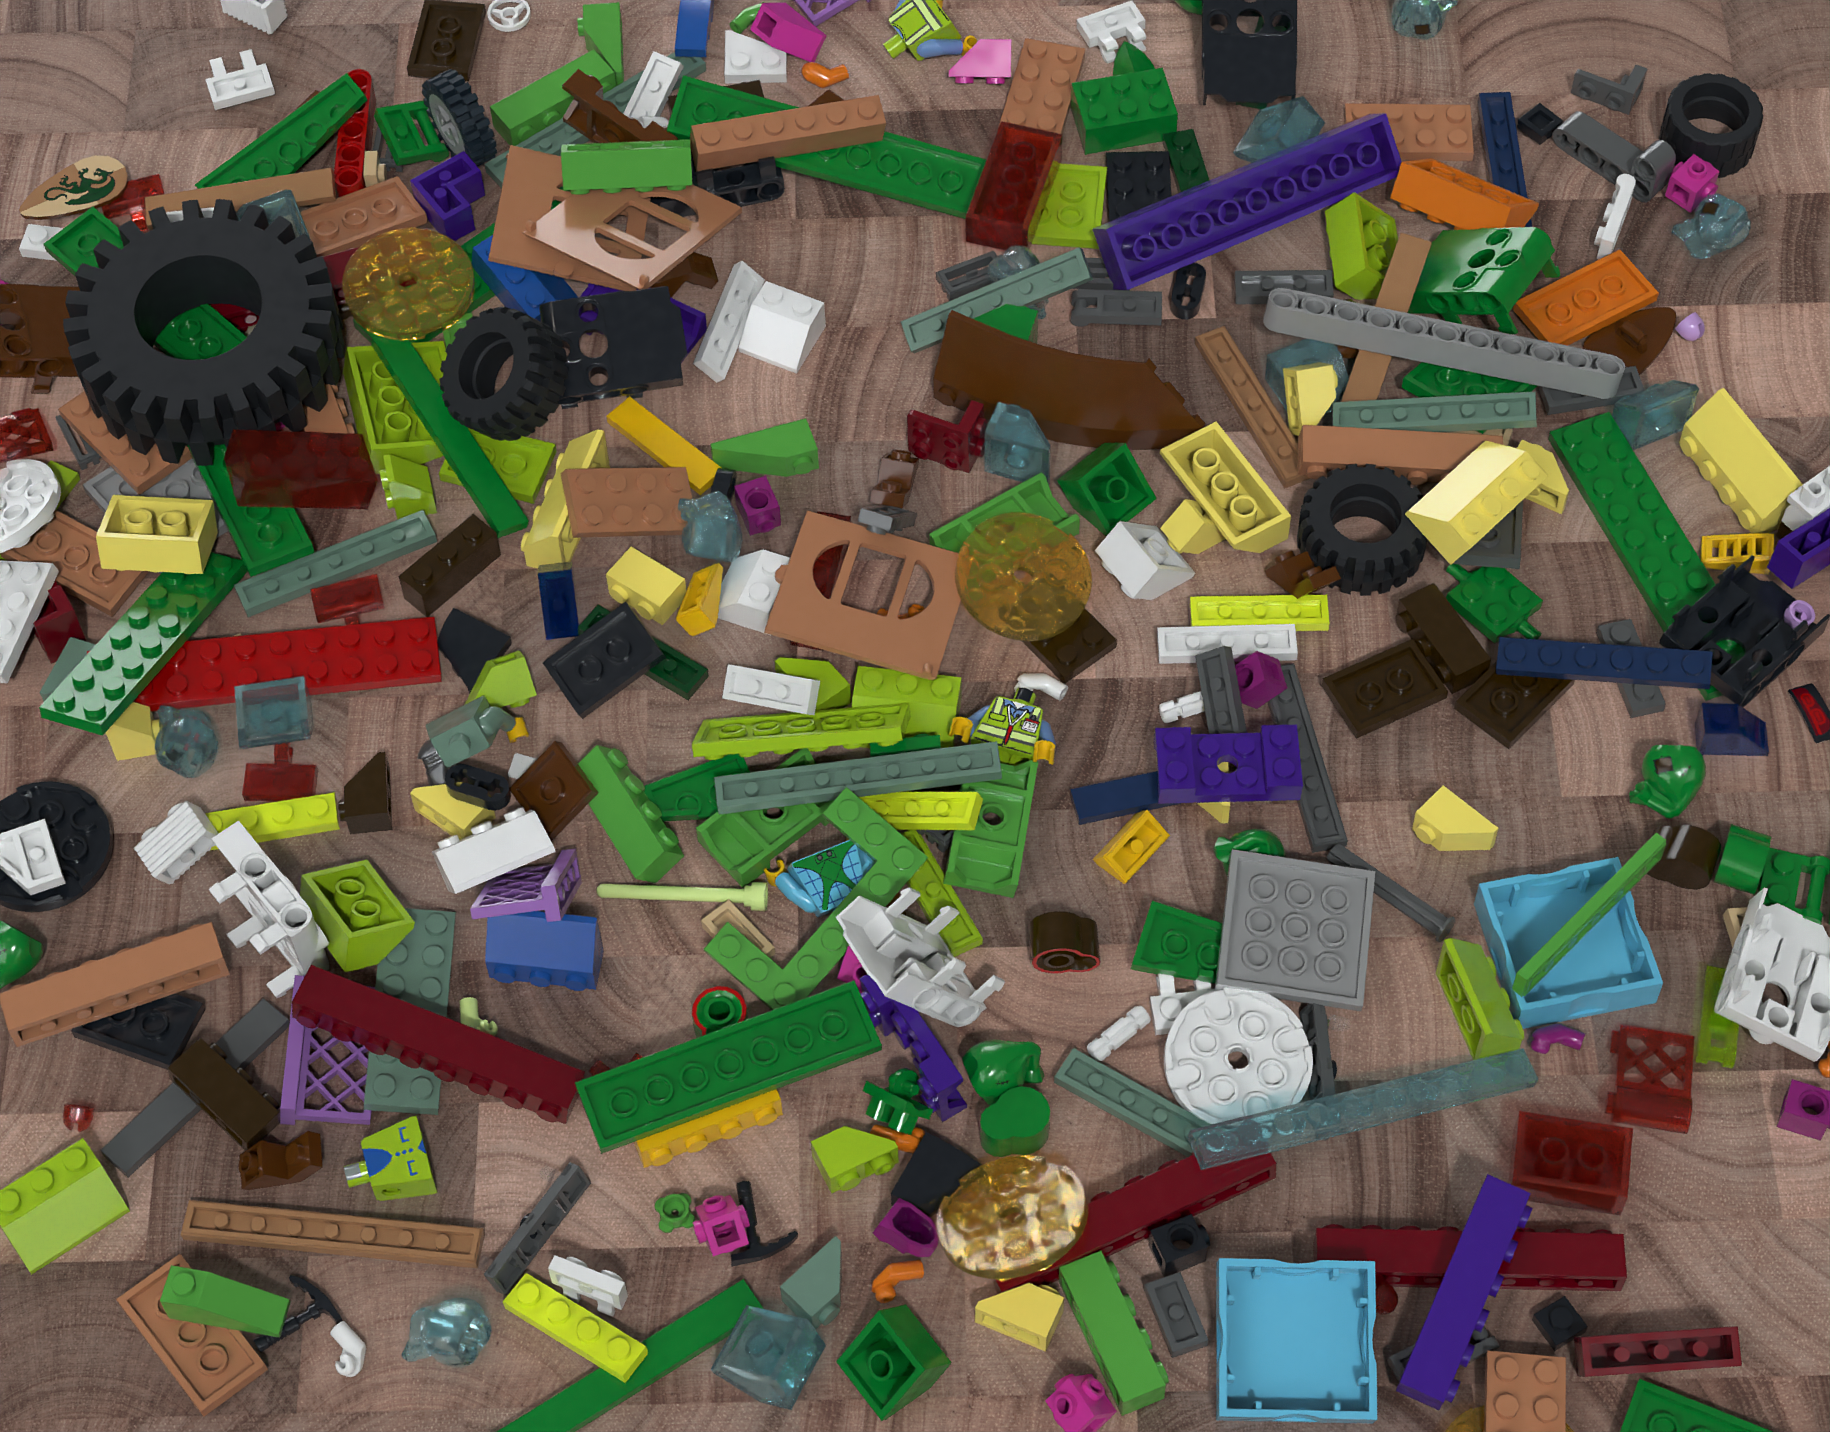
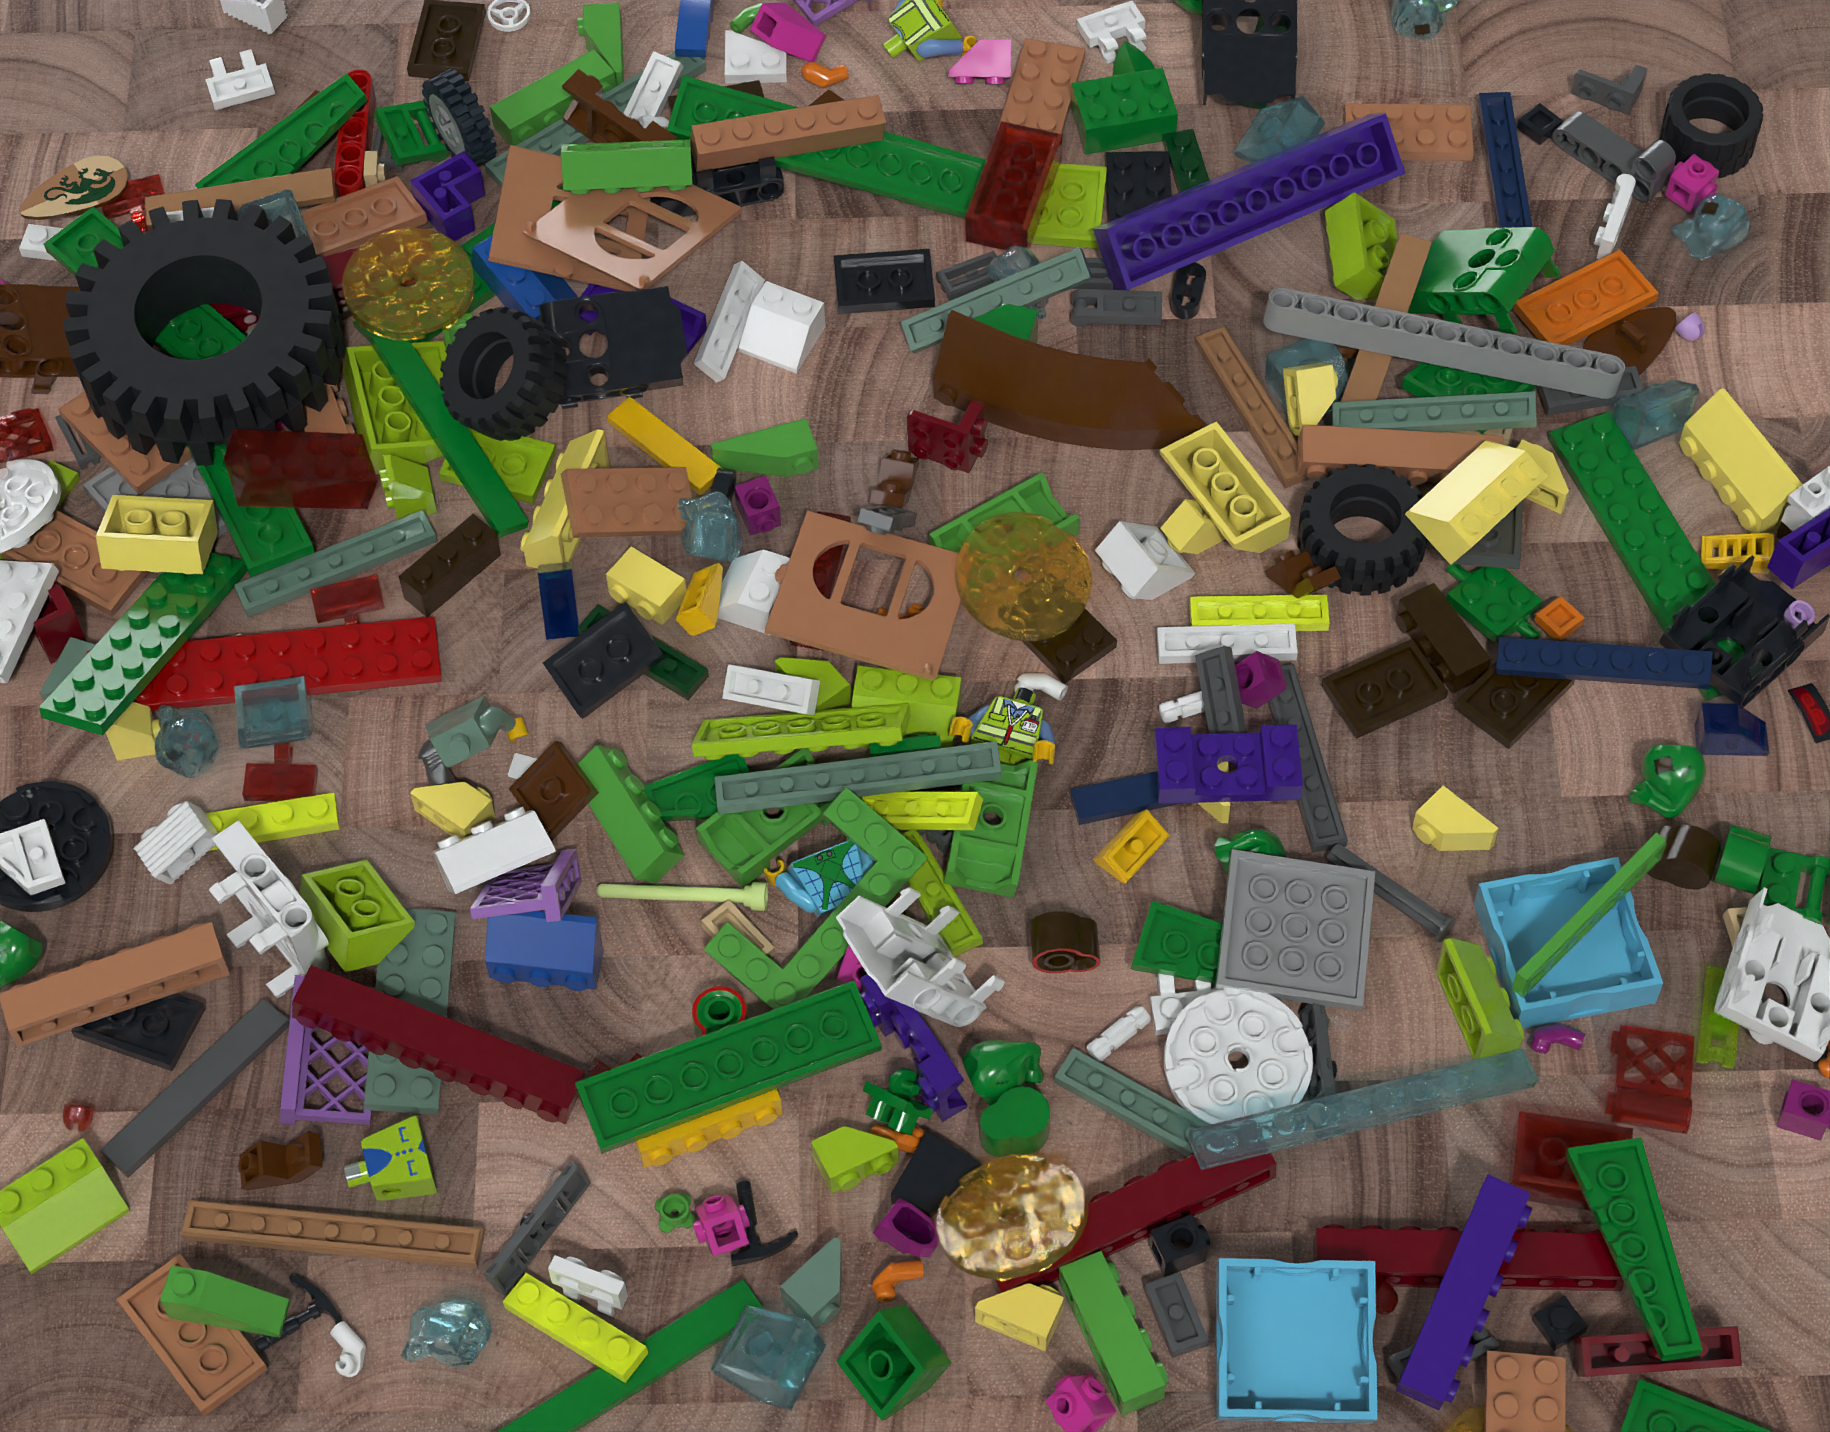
dark brown brick [168,1037,280,1151] -> none
dark brown slope [338,752,393,834] -> none
black slope [437,608,512,694] -> none
black beam [445,764,511,811] -> none
yellowish green arm [460,997,498,1036] -> none
lime slope [464,651,537,708] -> none
reddish brown slope [650,252,719,298] -> none
clear light blue slope [985,402,1051,485] -> none
green slope [1057,443,1157,536] -> none
dark grey plate [1234,270,1334,304] -> none
orange slope [1390,158,1539,230] -> none
dark grey plate [1596,619,1666,718] -> none
none -> black plate [834,248,935,314]
none -> orange plate [1534,596,1585,641]
none -> green wing [1566,1138,1703,1361]

